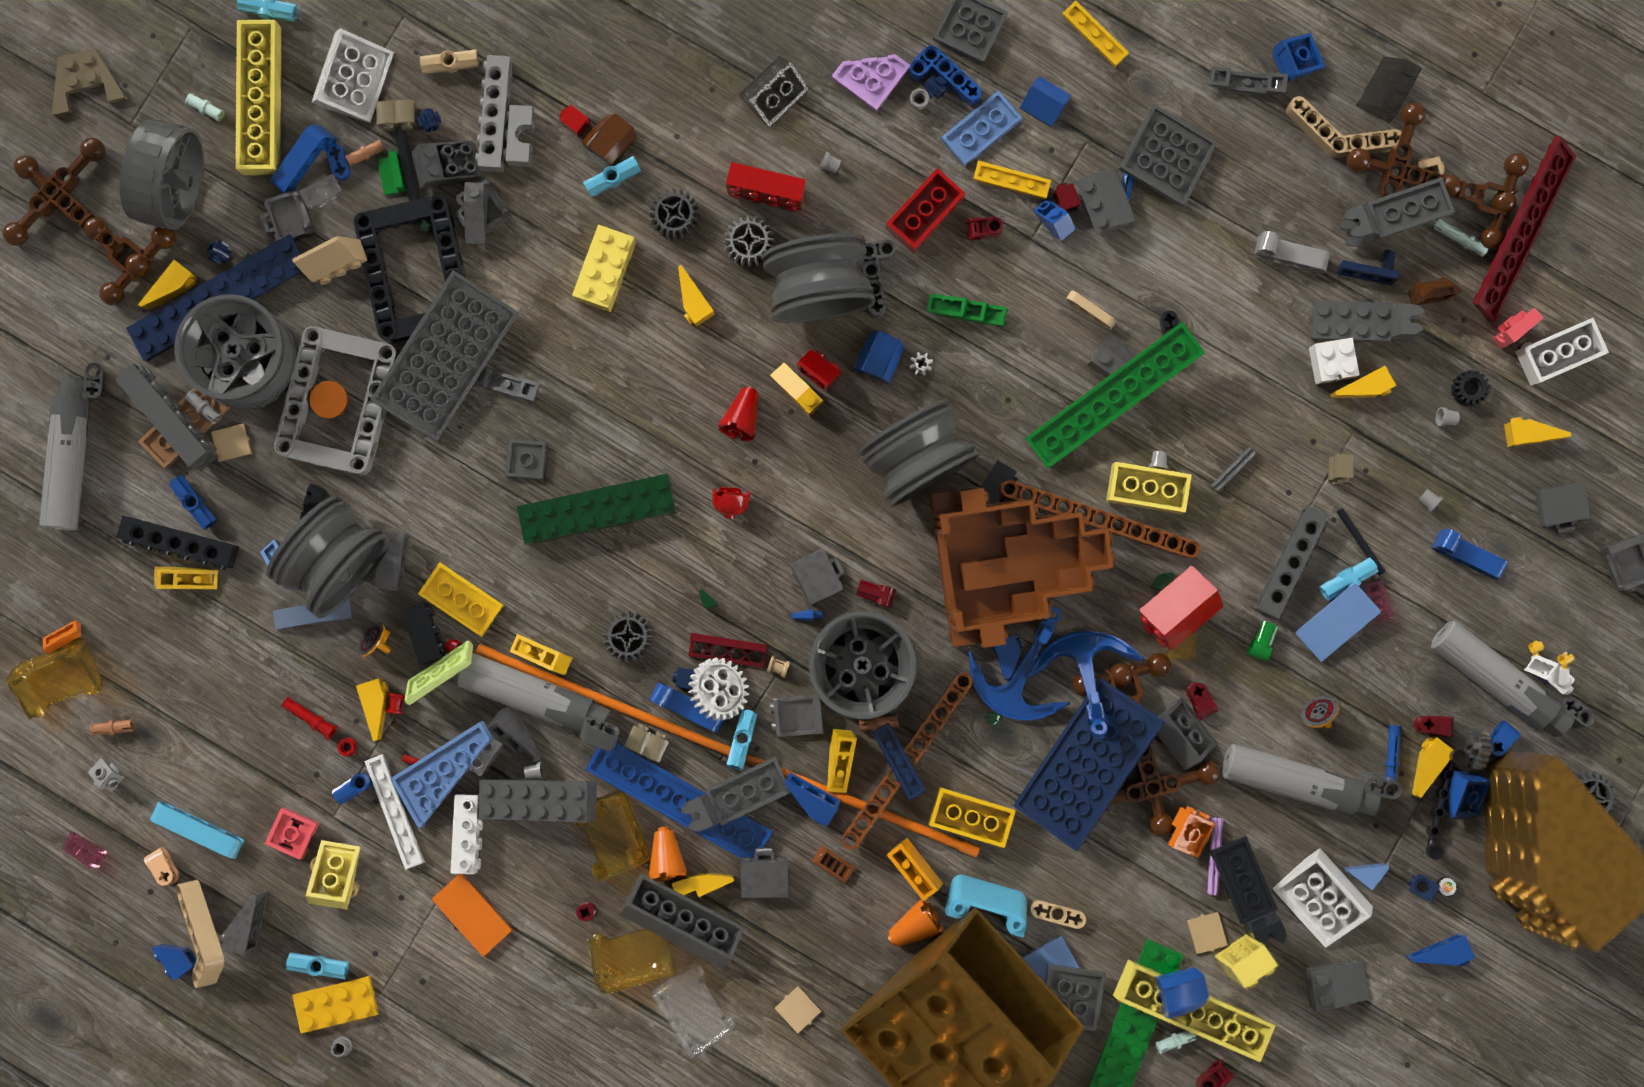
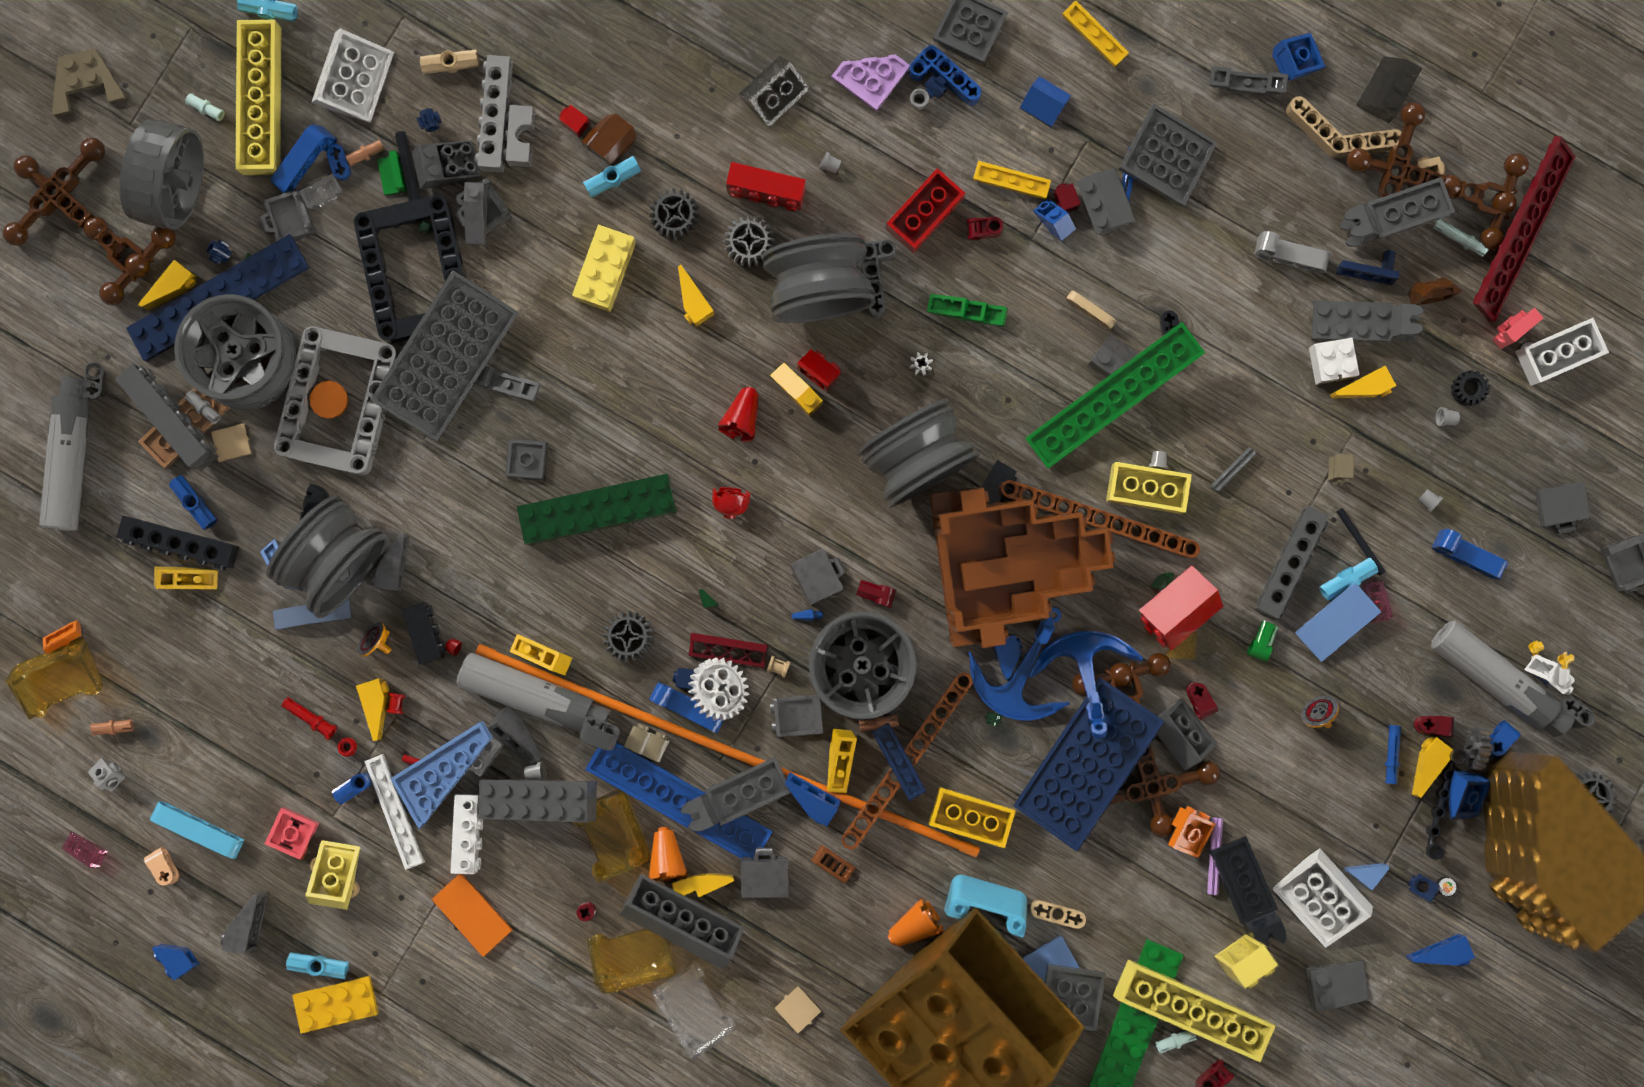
tan beam [176,880,224,988] -> none
tan slope [293,236,367,285] -> none
light grey piece [331,1036,353,1057] -> none
dark tan brick [376,99,418,131] -> none
yellowish green tile [405,640,473,705] -> none
yellow plate [418,562,504,637] -> none
medium azure piece [726,710,758,770] -> none
blue slope [854,331,904,385] -> none
light orange brick [887,838,944,901] -> none
medium blue tile [941,90,1023,167] -> none
blue slope [1155,967,1209,1019] -> none
tan piece [1187,912,1228,954] -> none
light grey piece [1222,744,1402,816] -> none
yellow slope [1504,417,1571,447] -> none

